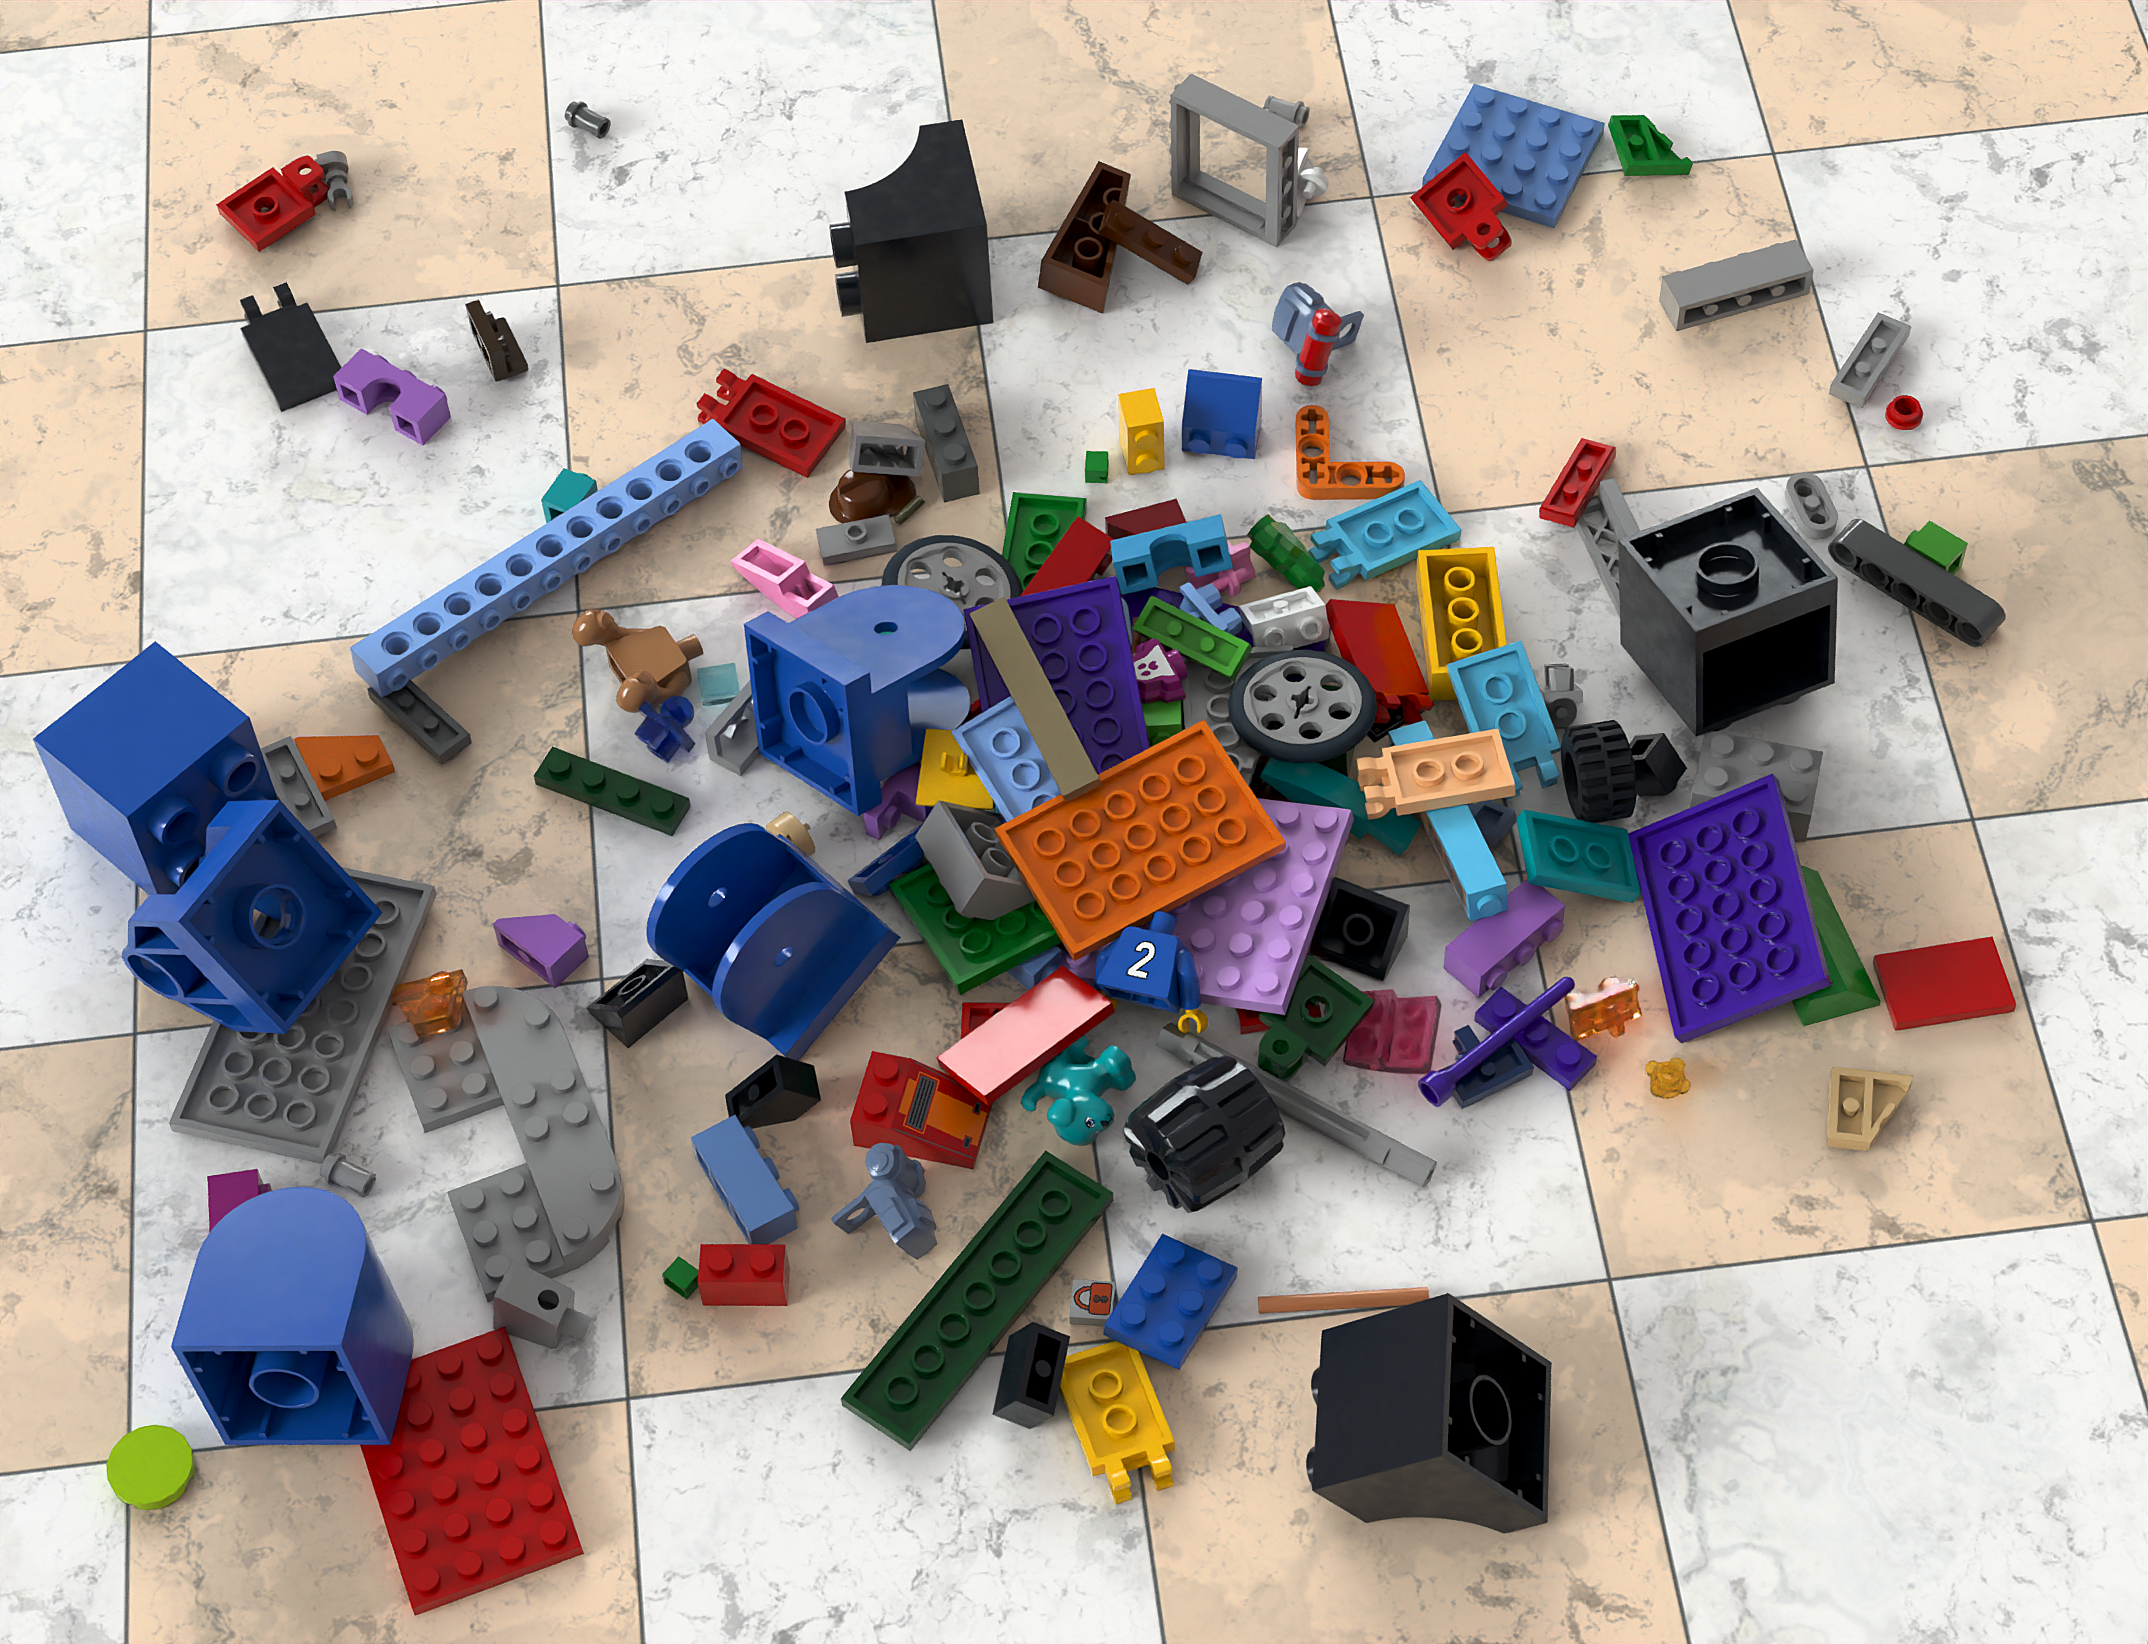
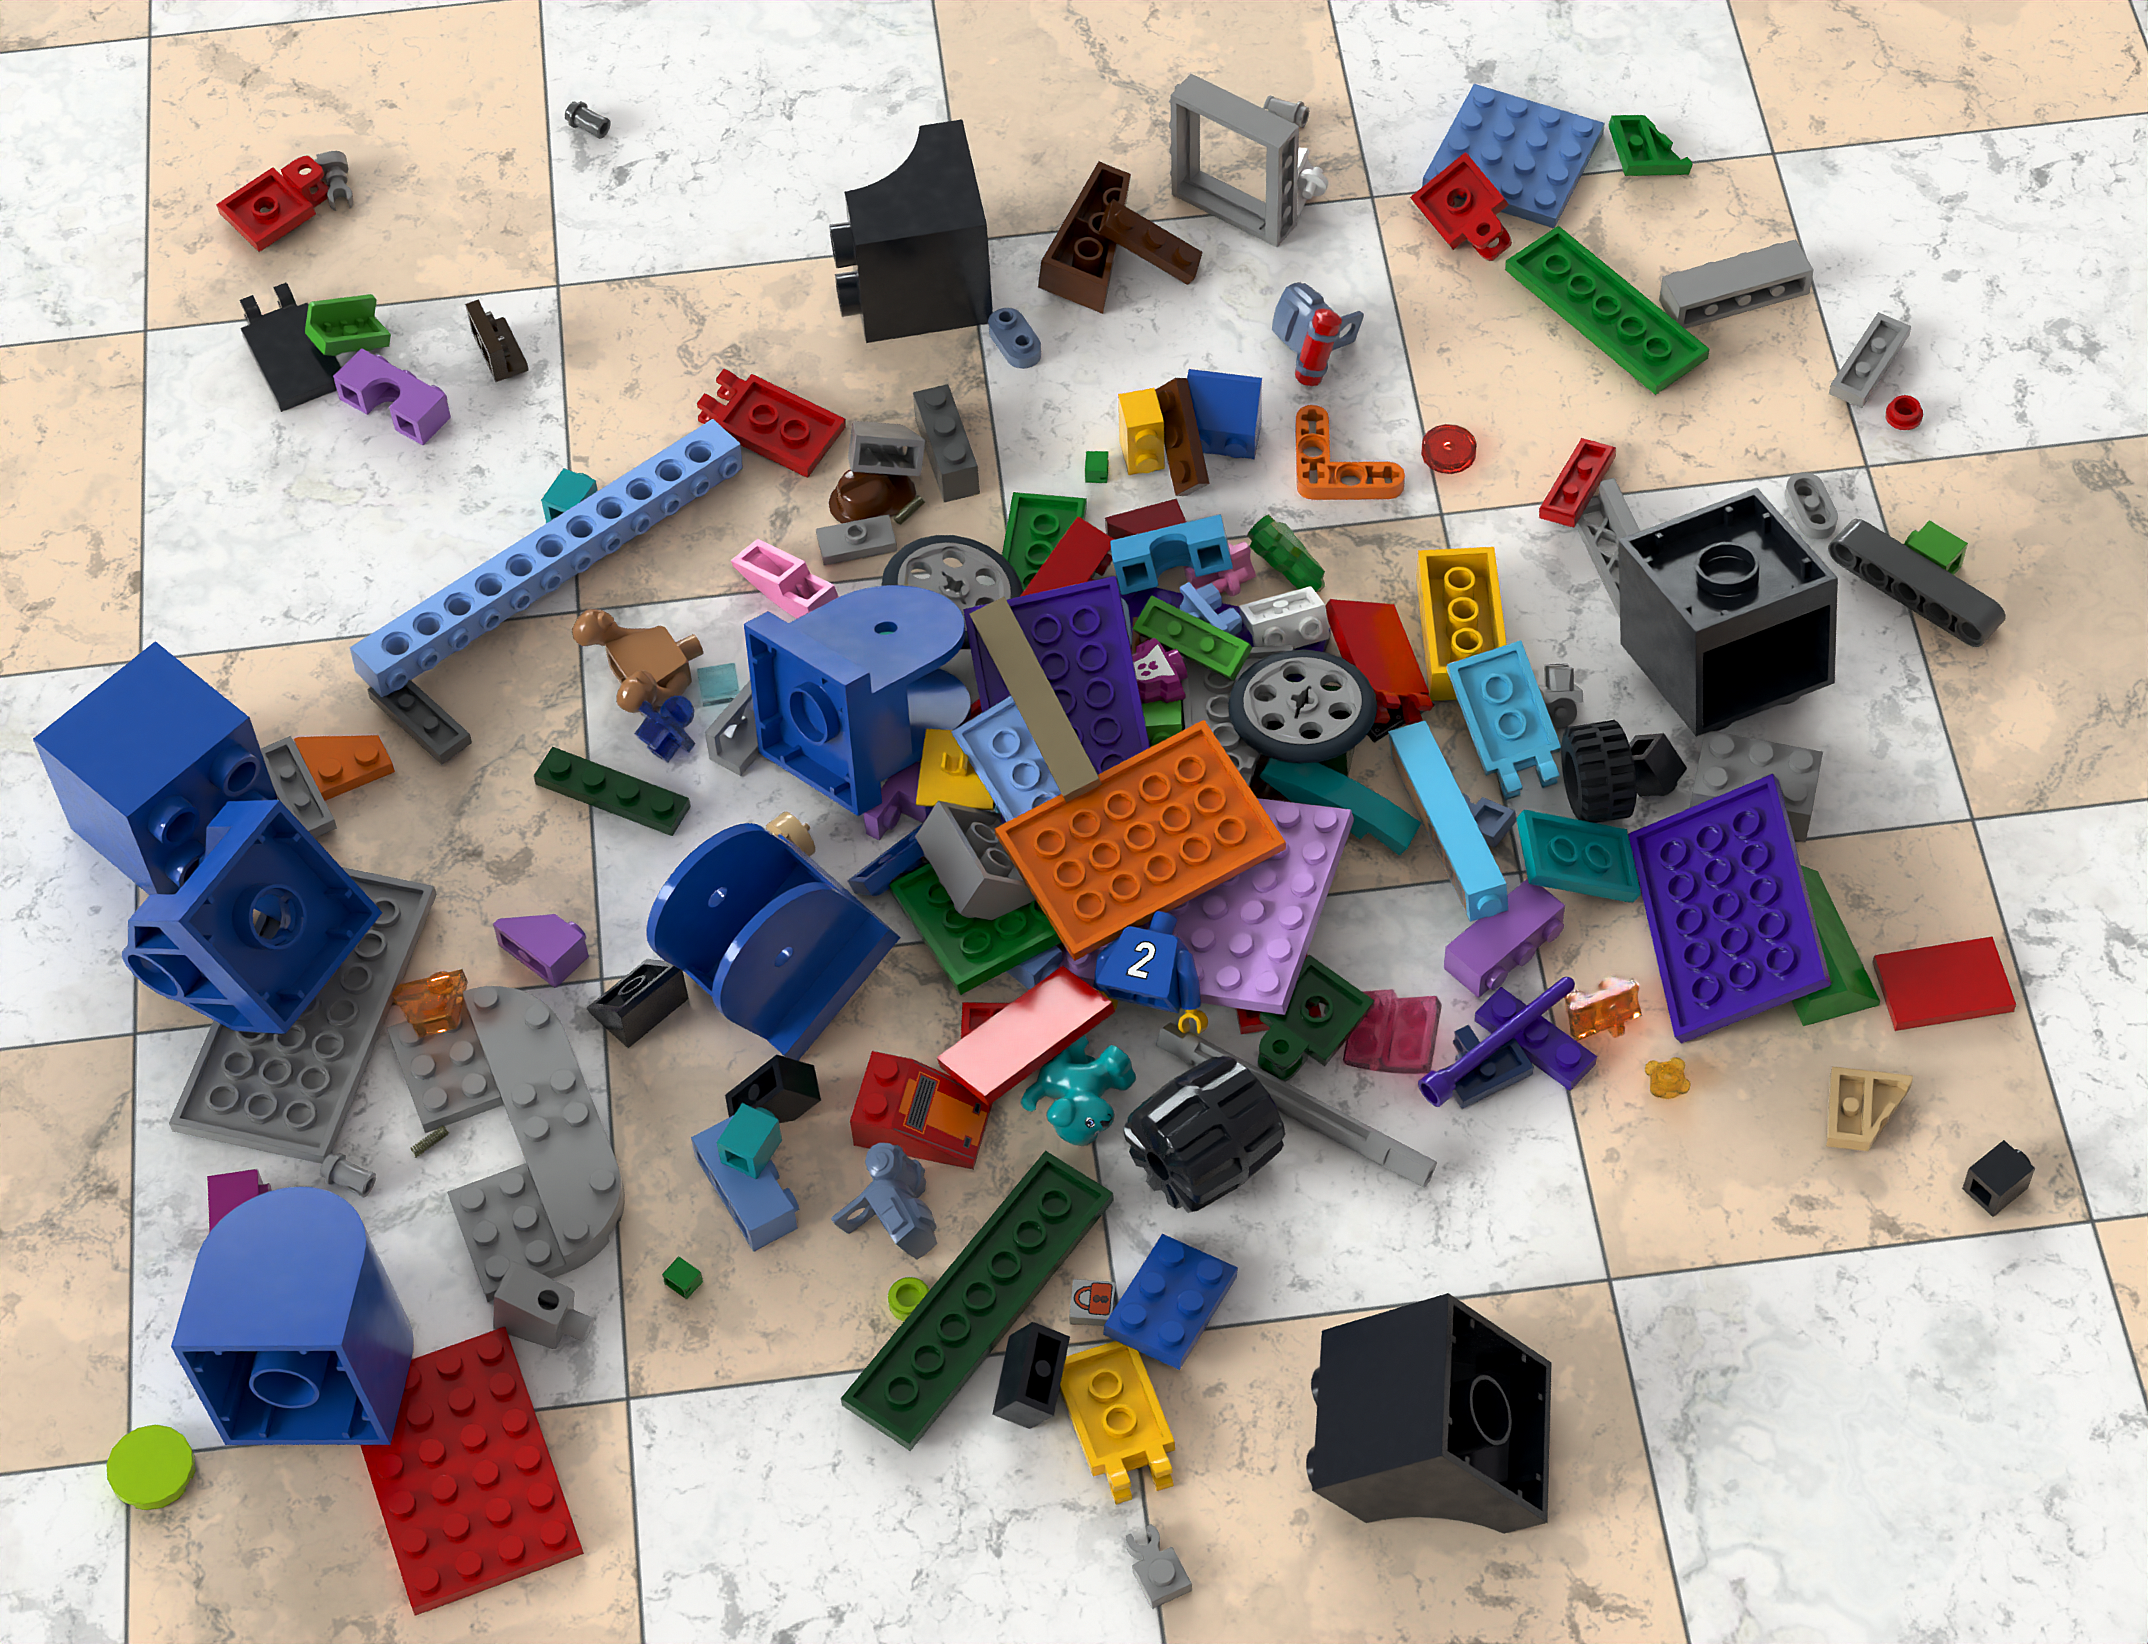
red brick [698,1244,790,1306] -> none
nougat bar [1258,1287,1429,1314] -> none
medium azure tile [1308,480,1462,590] -> none
black slope [1309,877,1410,981] -> none
light nougat tile [1356,729,1516,820] -> none
none -> bright green bracket [305,294,391,356]
none -> olive leg [410,1125,449,1158]
none -> teal brick [717,1103,782,1179]
none -> lime tile [888,1277,930,1321]
none -> sand blue plate [988,308,1041,369]
none -> light grey plate [1126,1524,1192,1609]
none -> reddish brown plate [1155,378,1210,496]
none -> clear red piece [1421,424,1477,474]
none -> green plate [1505,226,1710,395]
none -> black brick [1962,1140,2035,1217]

